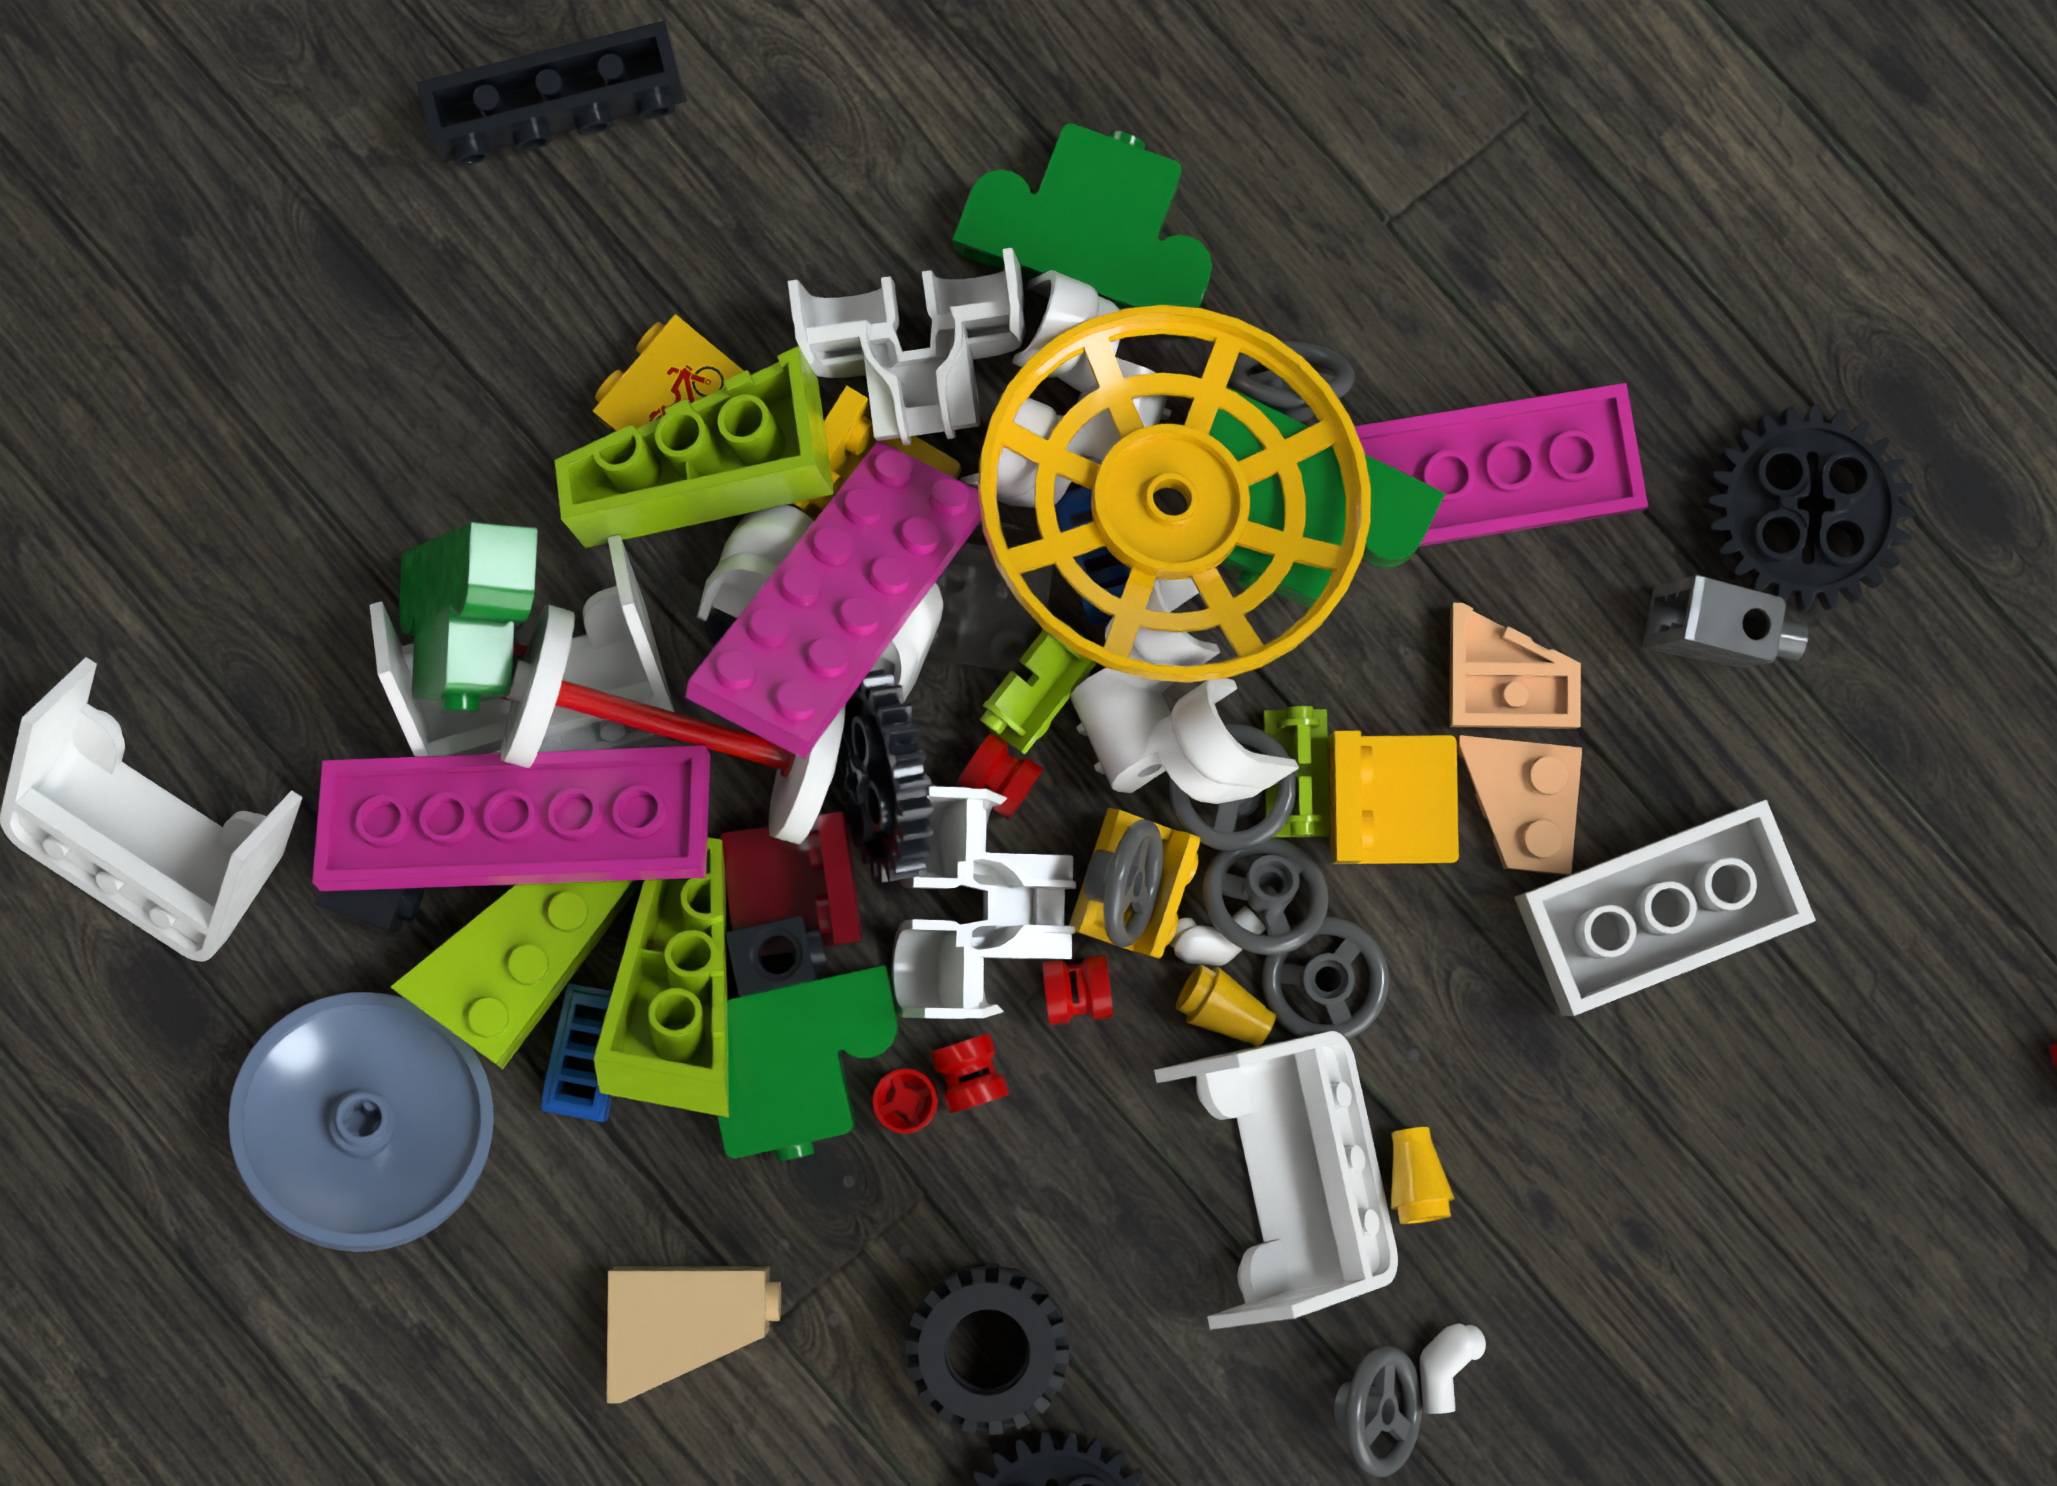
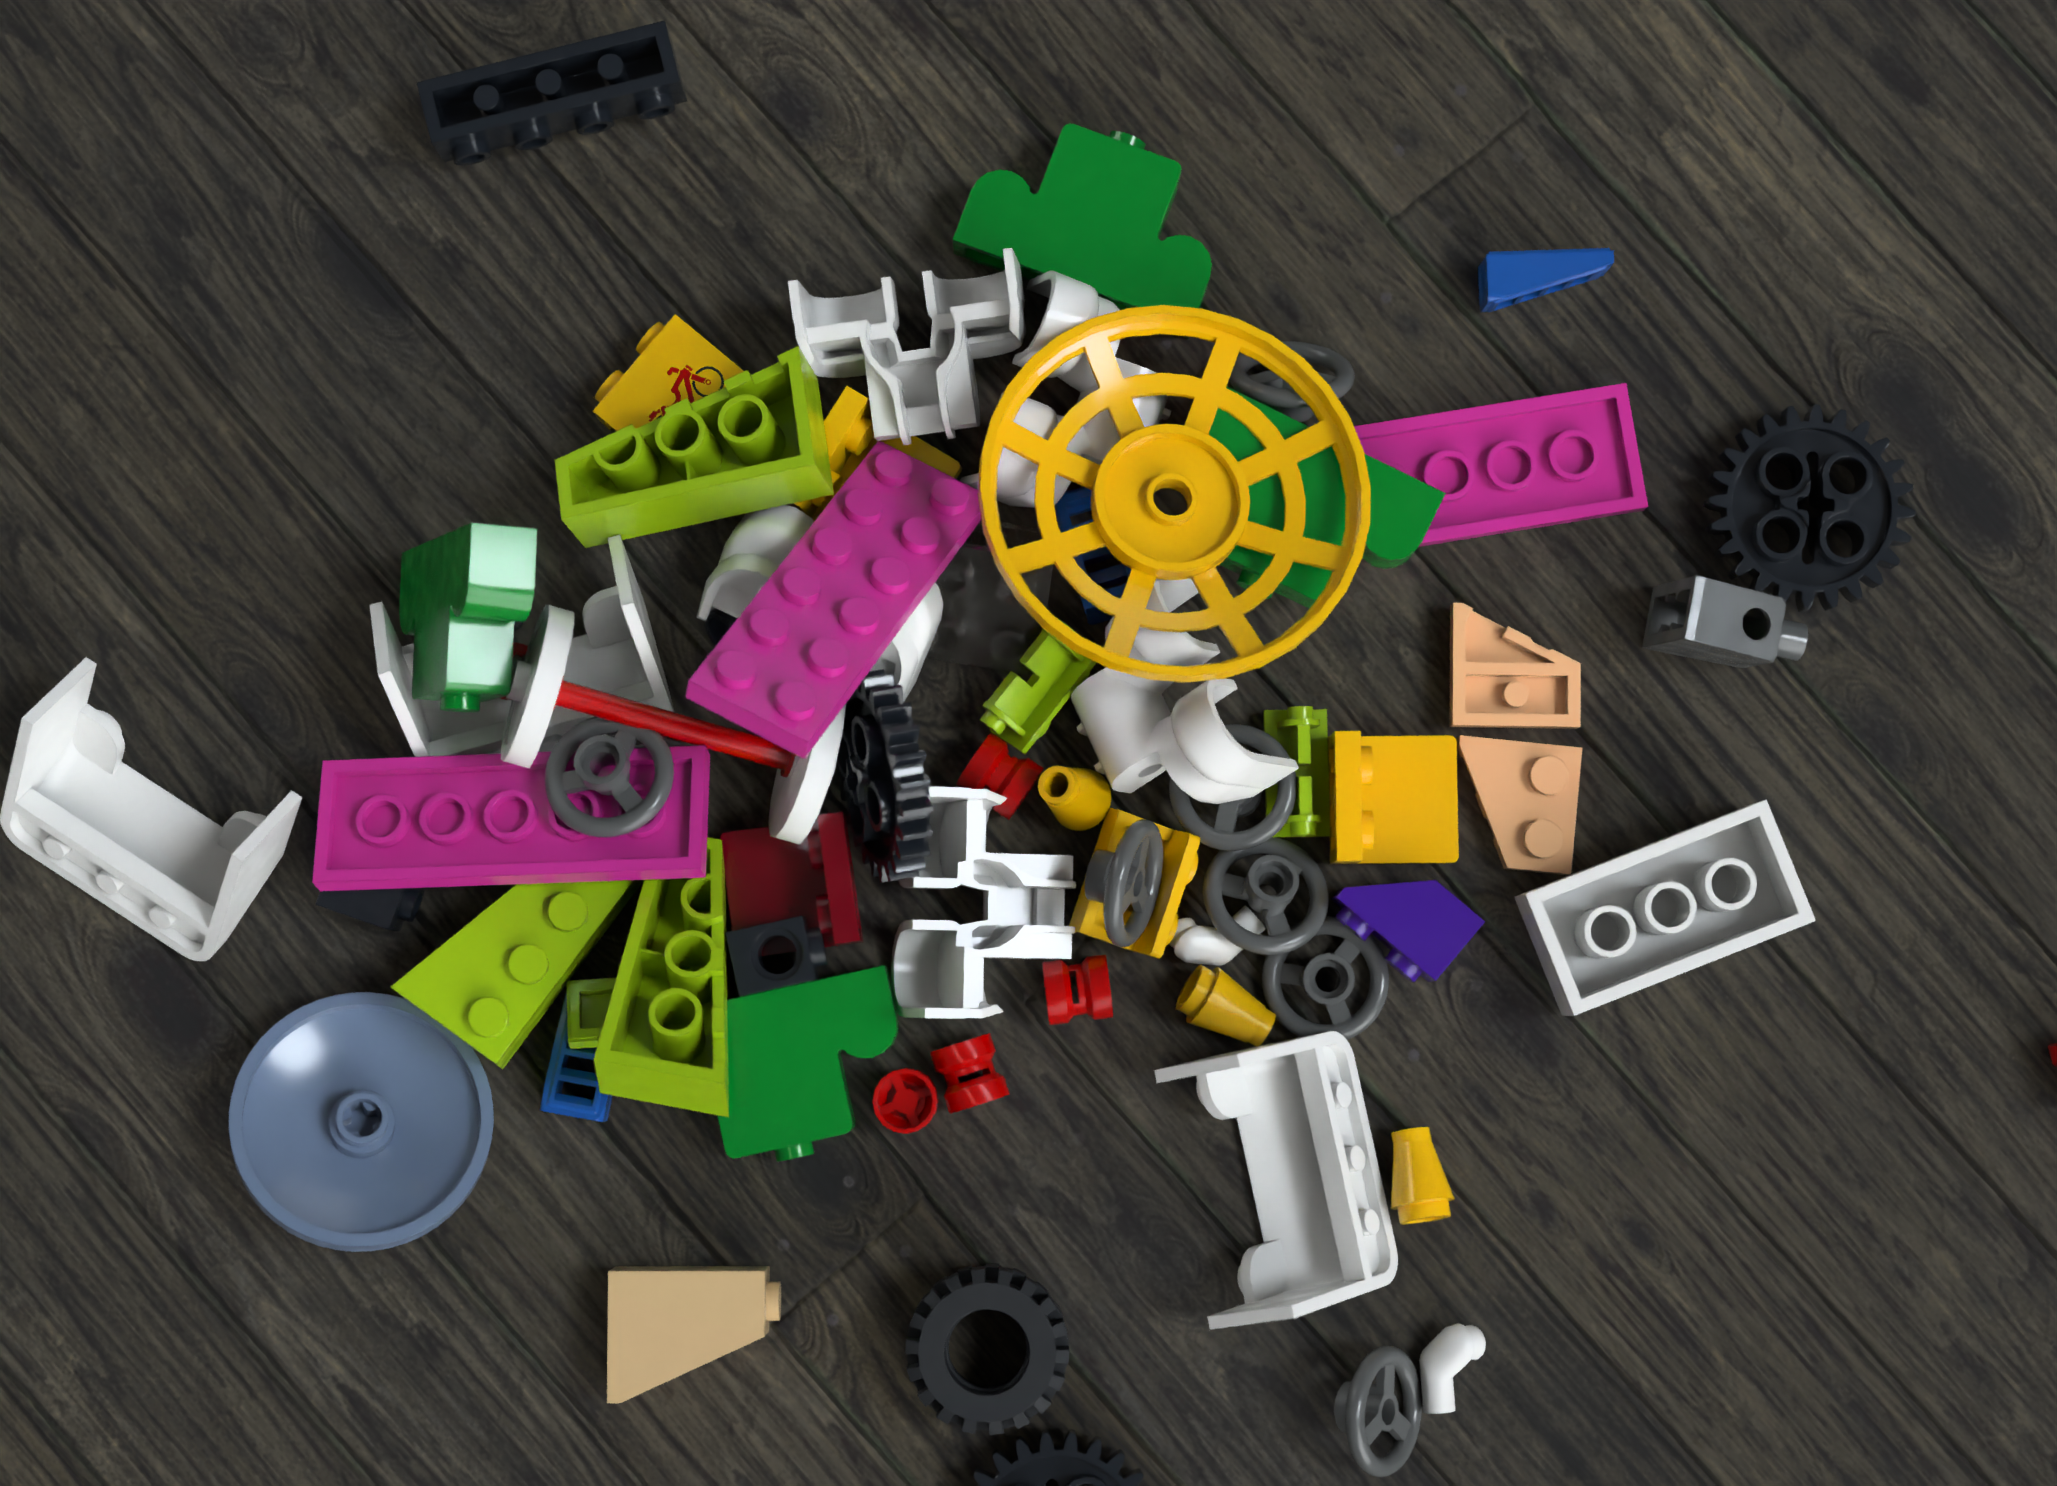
none -> dark grey piece [545,717,674,837]
none -> lime tile [566,978,616,1049]
none -> yellow cone [1038,766,1111,831]
none -> dark purple slope [1331,880,1485,983]
none -> blue slope [1478,248,1614,313]

